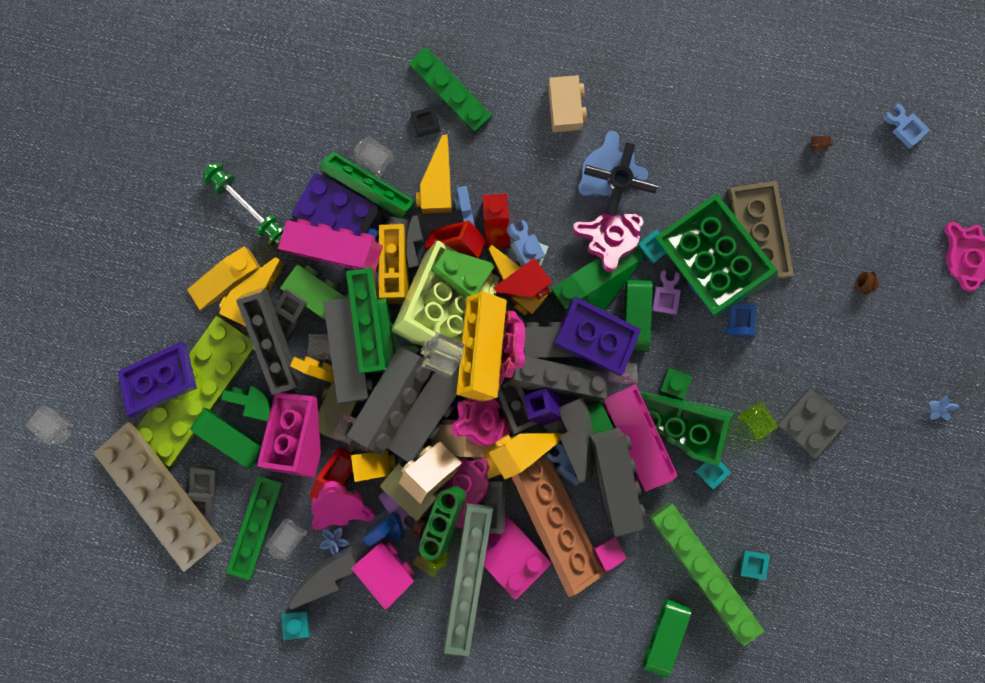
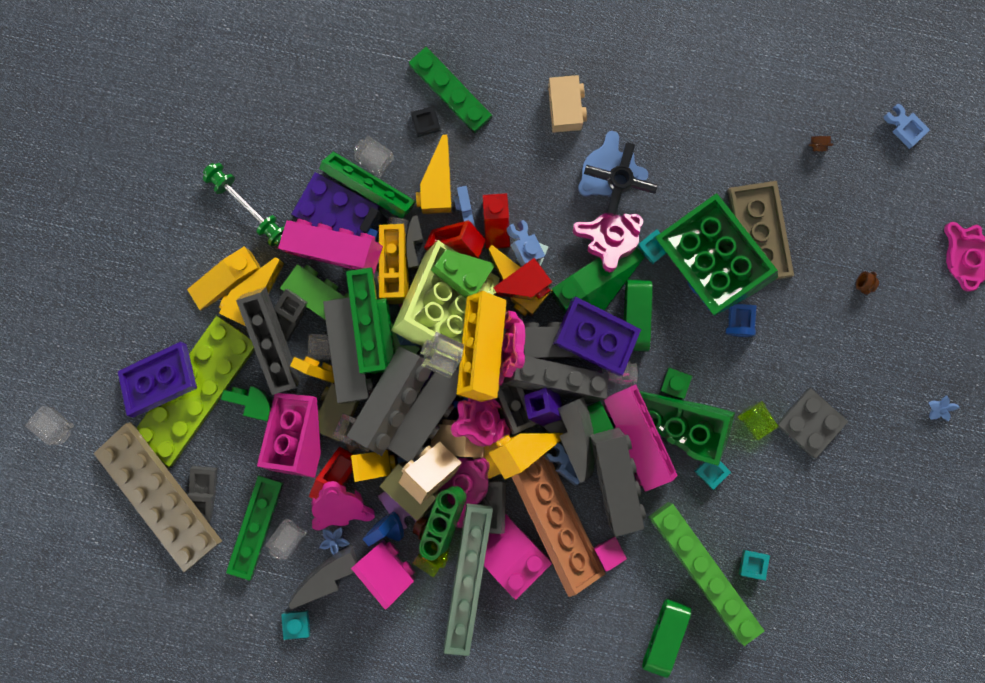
green beam [190,407,262,469] -> none
medium lavender plate [652,270,681,316] -> none

